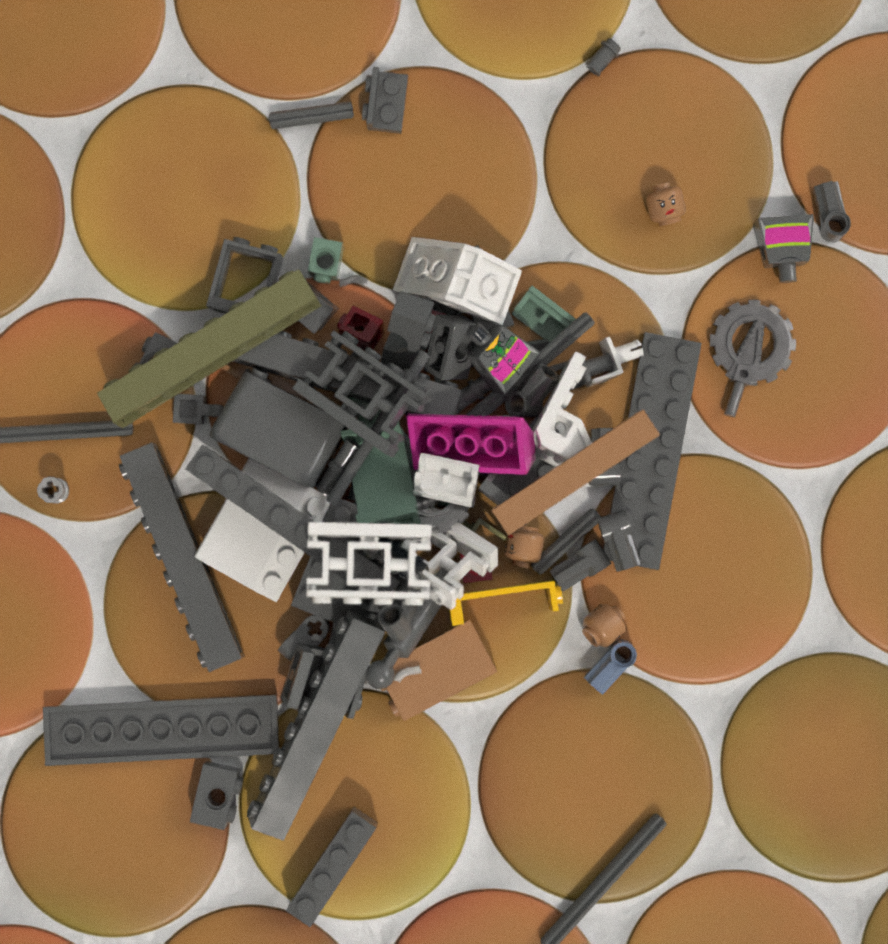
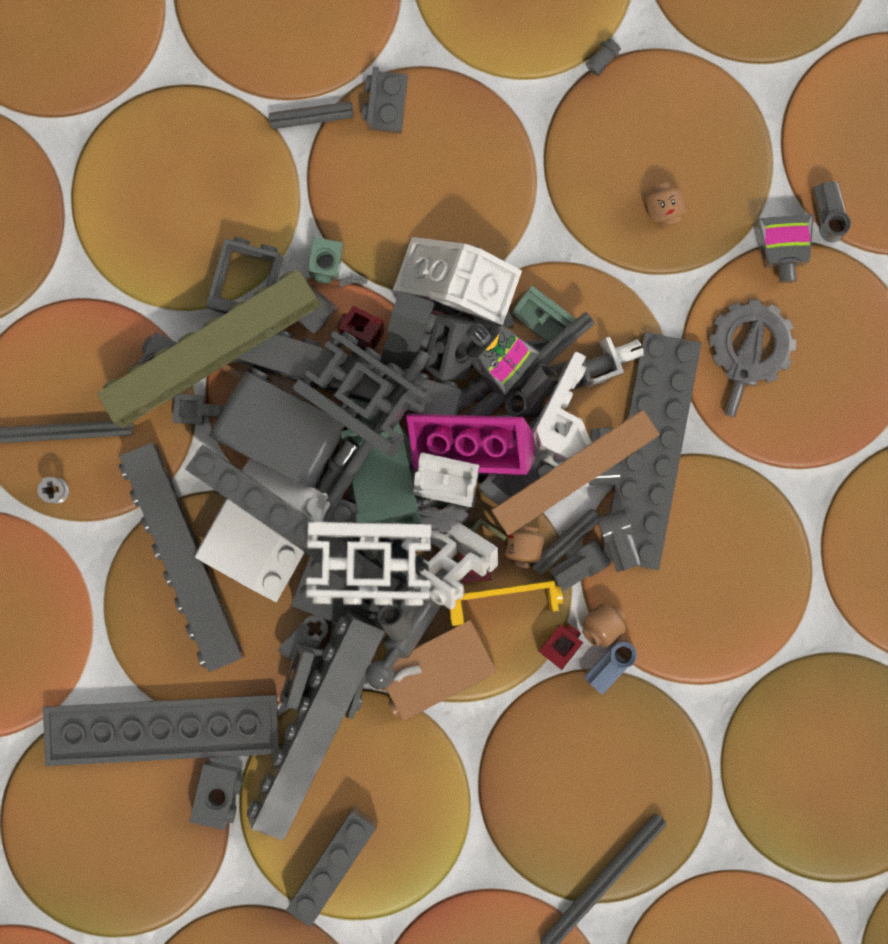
none -> dark red brick [537,623,584,670]

